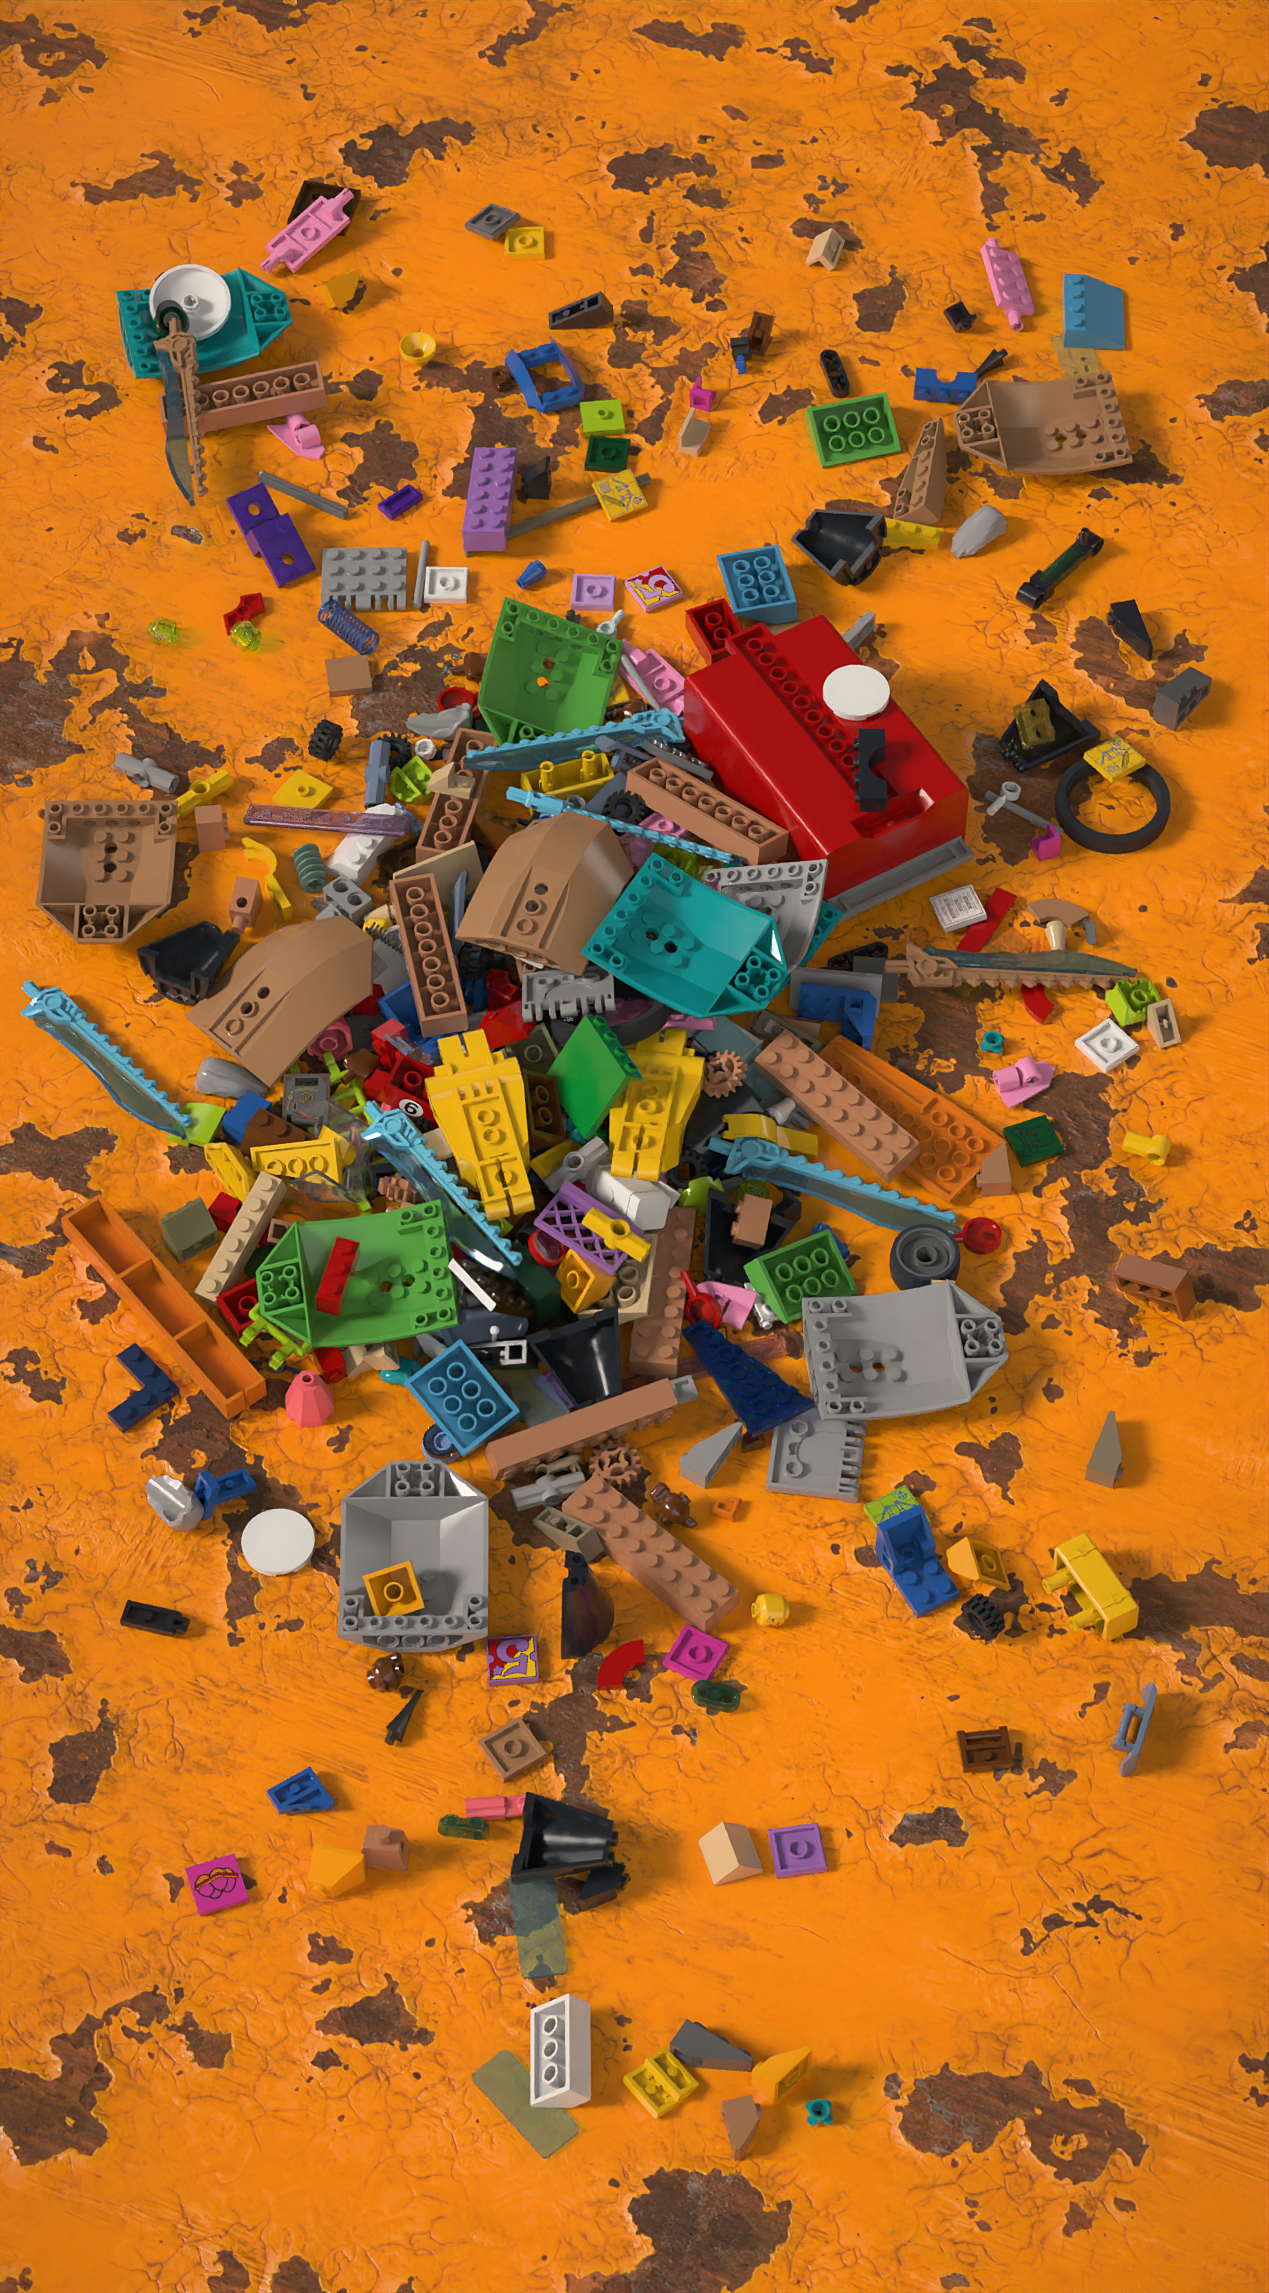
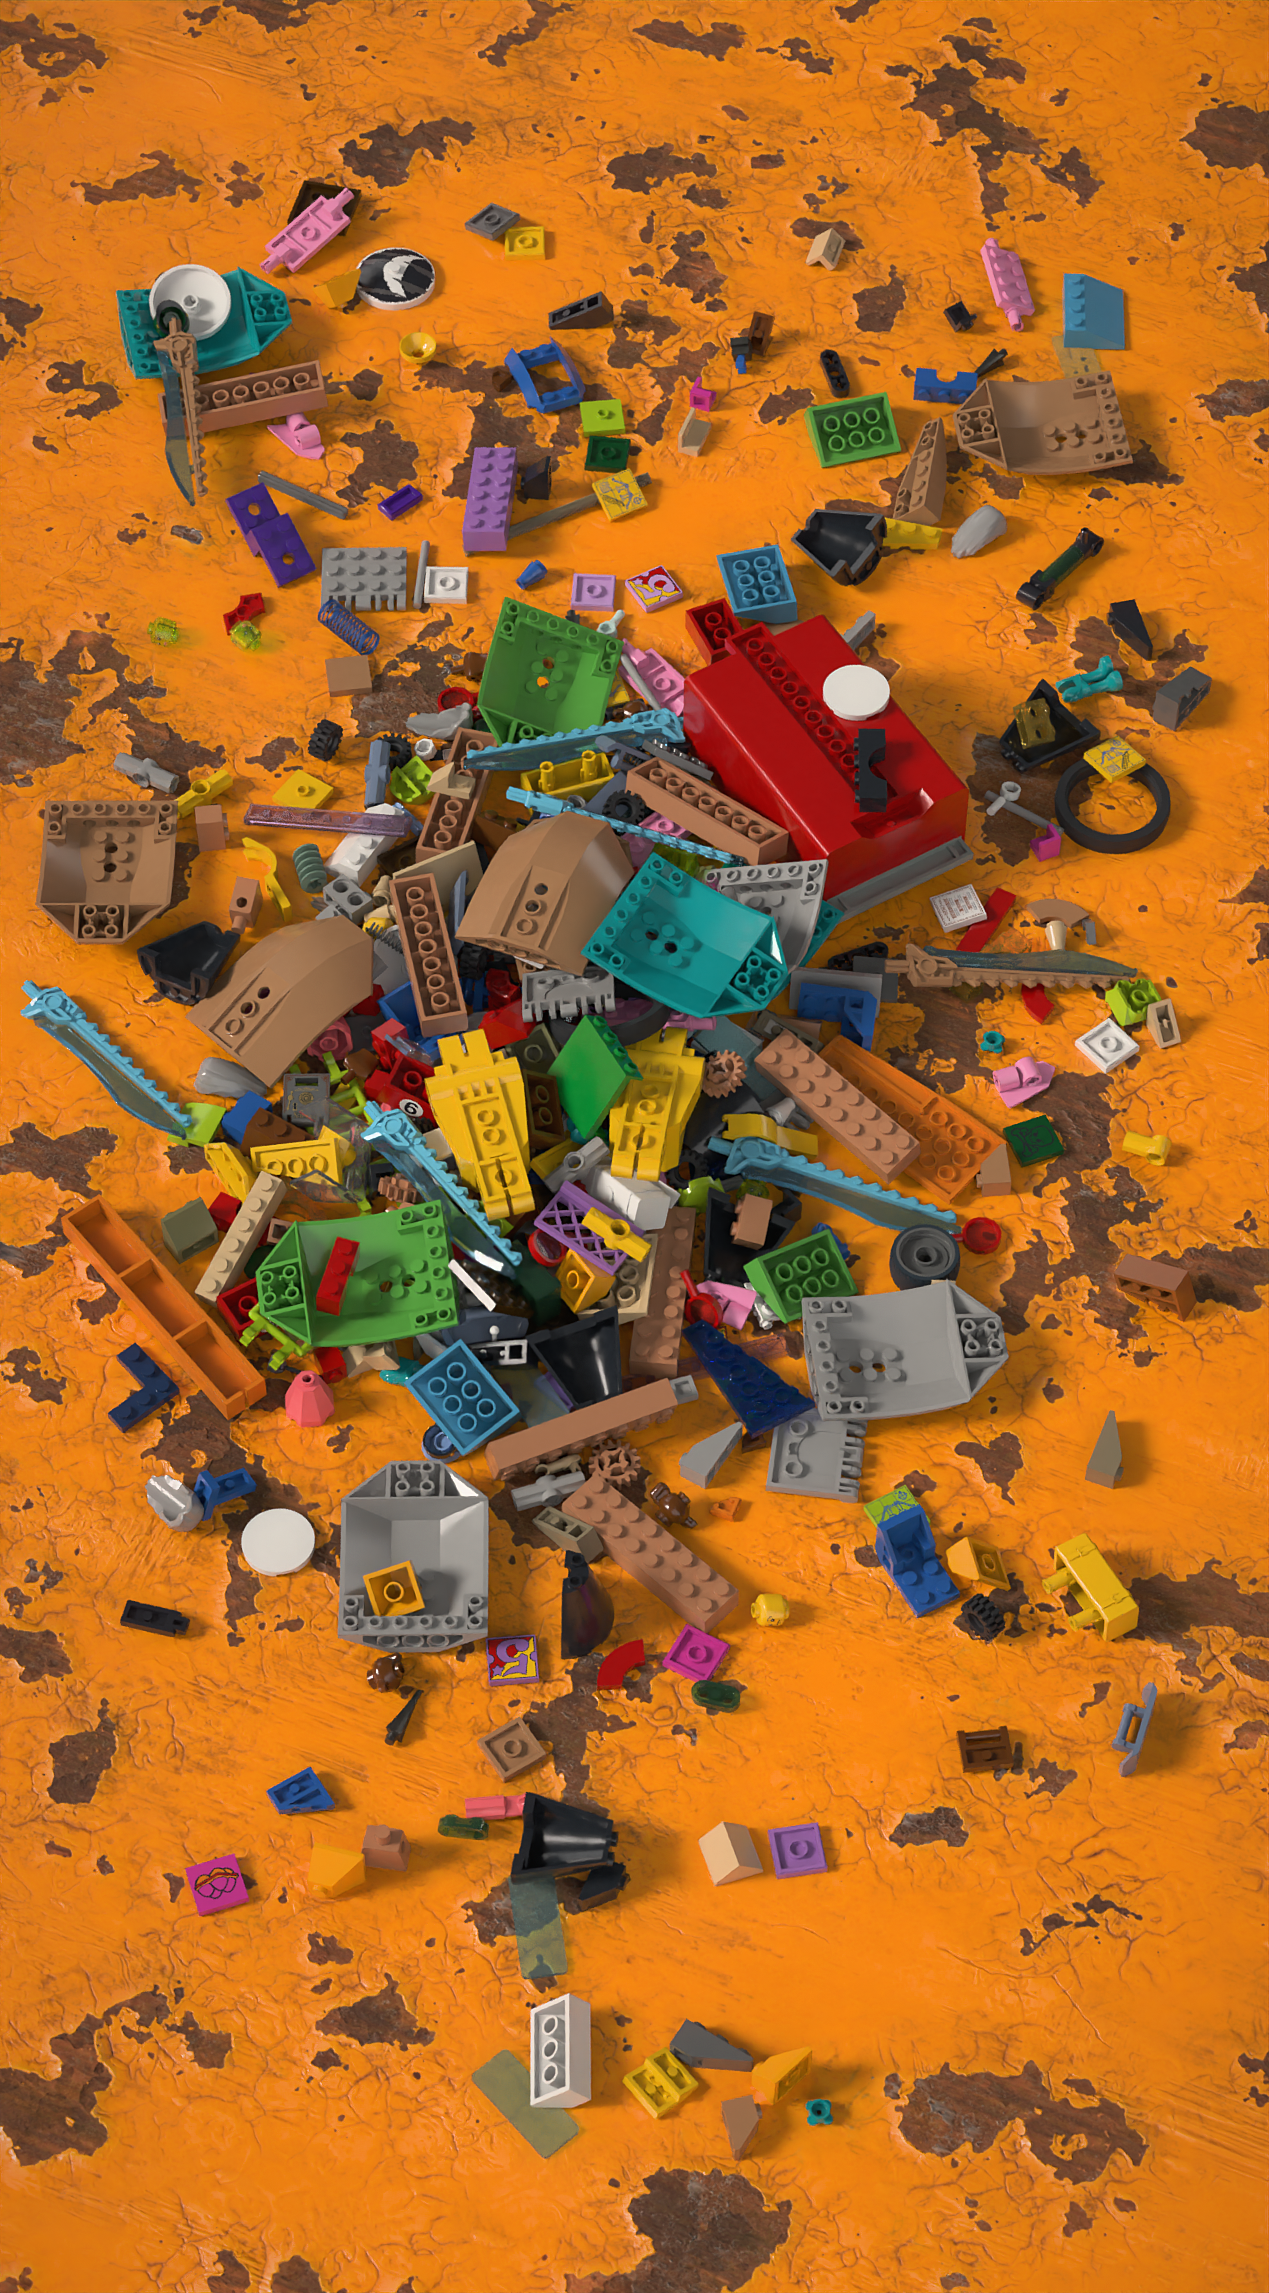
none -> dish [356,248,435,311]
none -> tan cone [371,875,393,907]
none -> teal piece [1055,655,1123,703]

